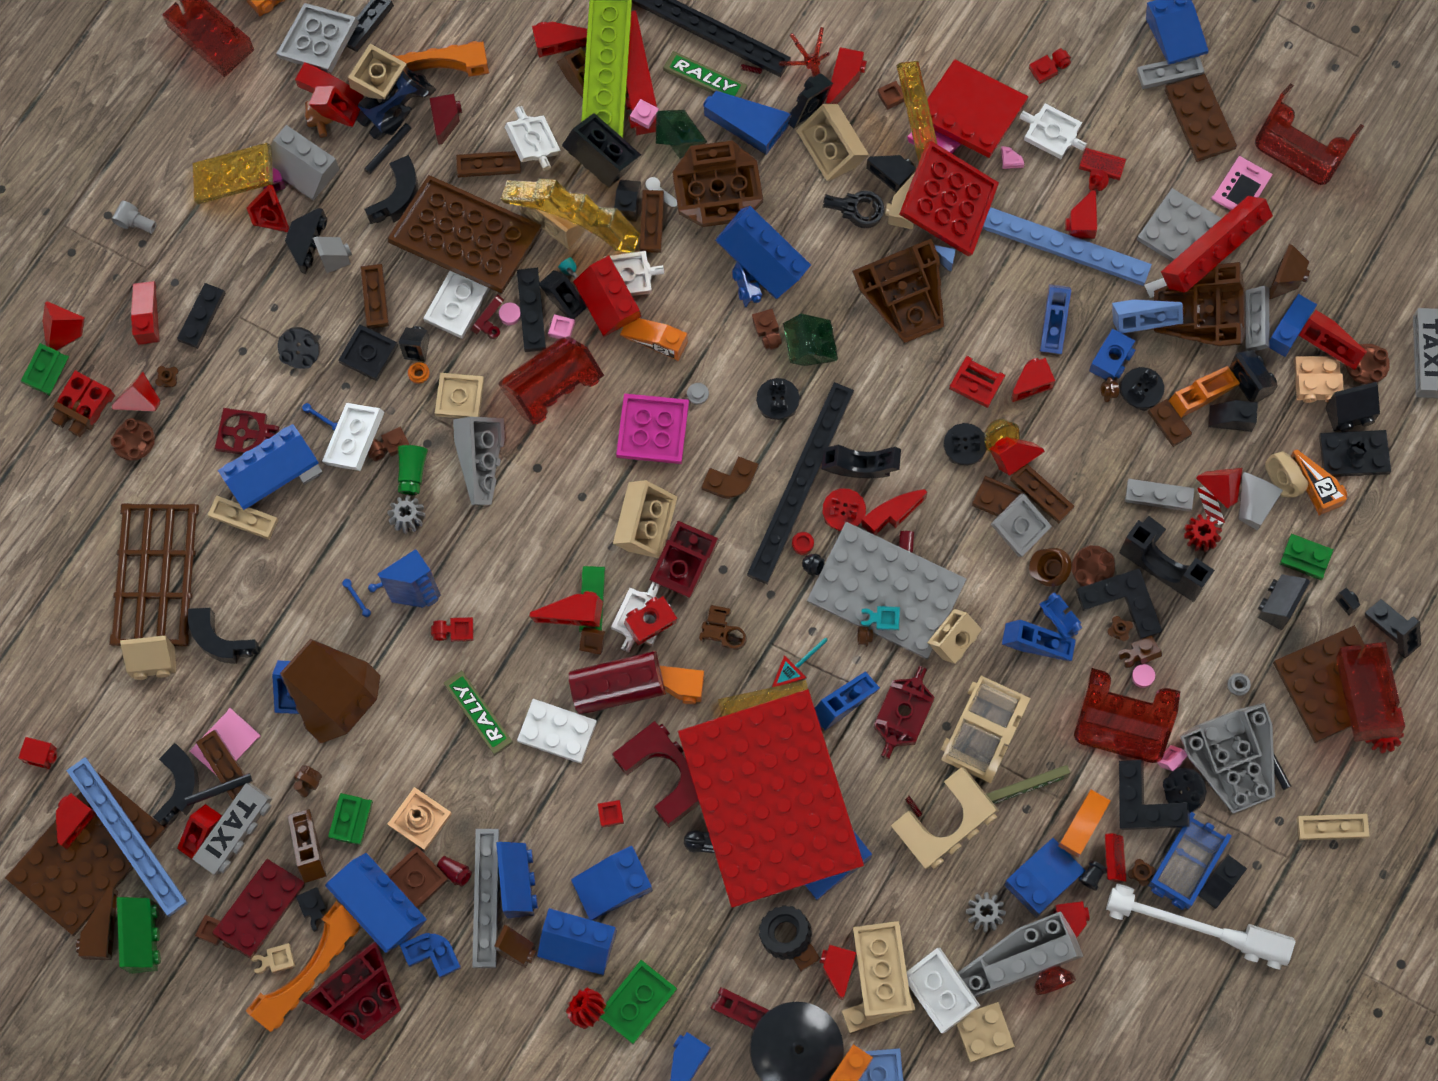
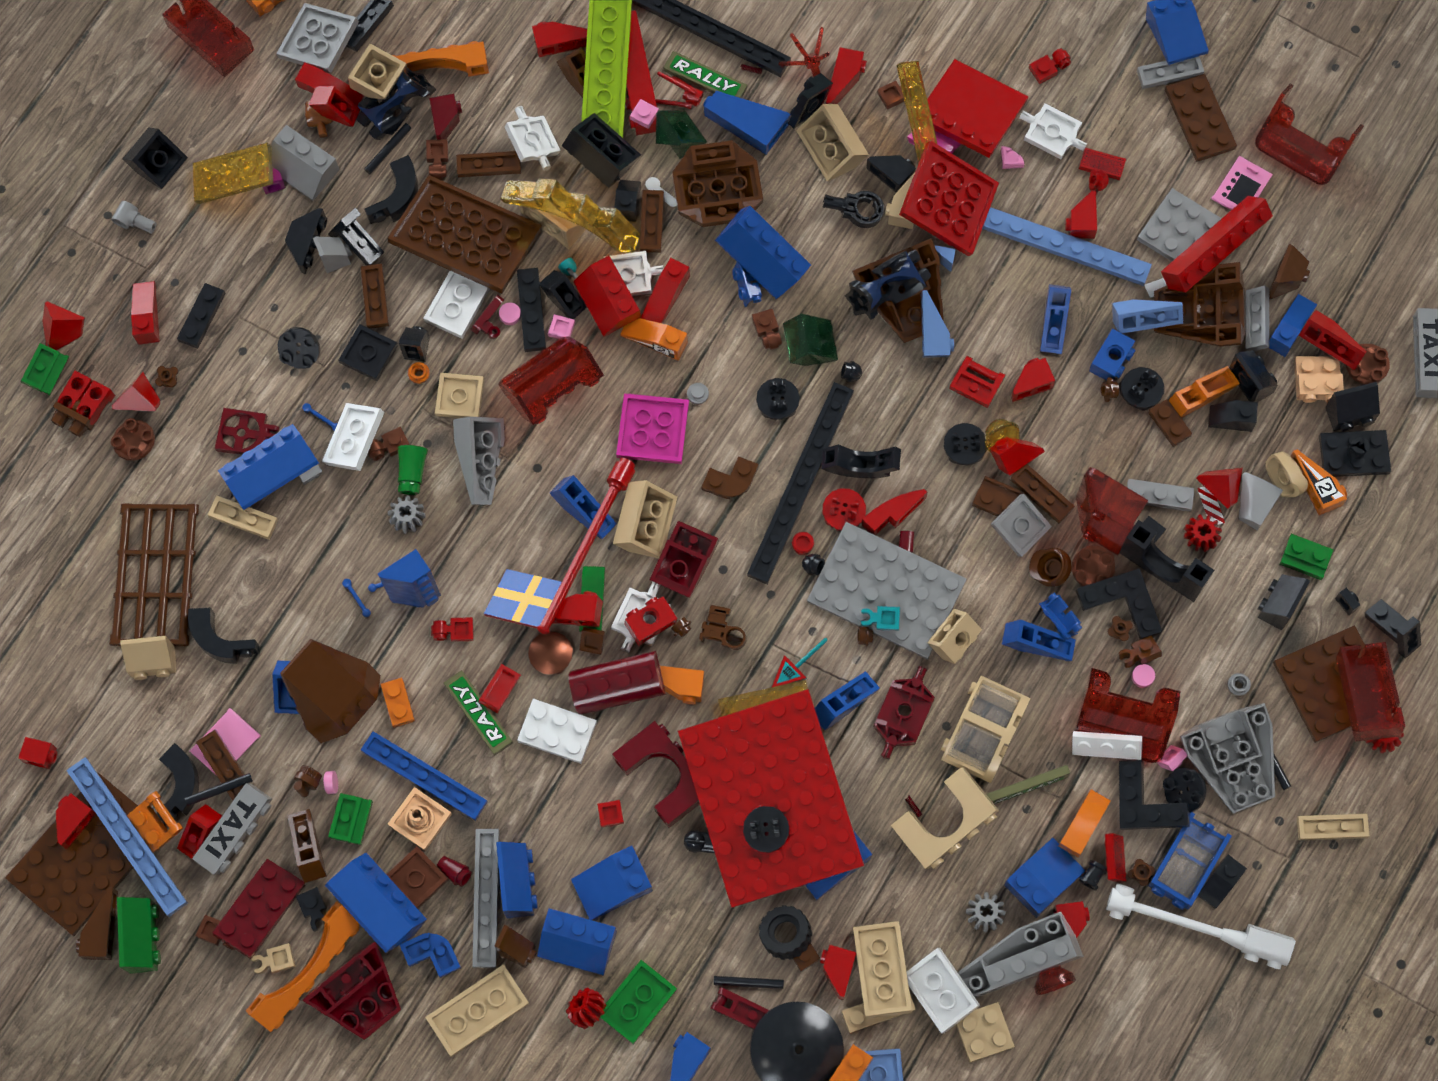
red slope [246,185,289,233] -> none
none -> black slope [122,127,188,189]
none -> orange plate [127,791,183,852]
none -> bright pink tile [324,771,338,794]
none -> bracket [328,208,384,266]
none -> blue plate [361,731,488,821]
none -> orange plate [381,677,415,728]
none -> tan plate [425,964,529,1057]
none -> copper plate [426,139,448,180]
none -> red tile [479,664,521,713]
none -> flag [484,458,635,634]
none -> copper dish [528,631,573,675]
none -> blue slope [550,475,617,539]
none -> red slope [640,257,690,324]
none -> red plant [656,71,704,110]
none -> reddish brown plate [671,617,691,637]
none -> black bar [714,976,784,989]
none -> black plate [743,806,790,853]
none -> black plate [841,361,862,383]
none -> black hips [845,250,931,320]
none -> medium blue slope [921,290,954,358]
none -> white plate [1072,731,1142,760]
none -> clear red windscreen [1076,467,1148,556]

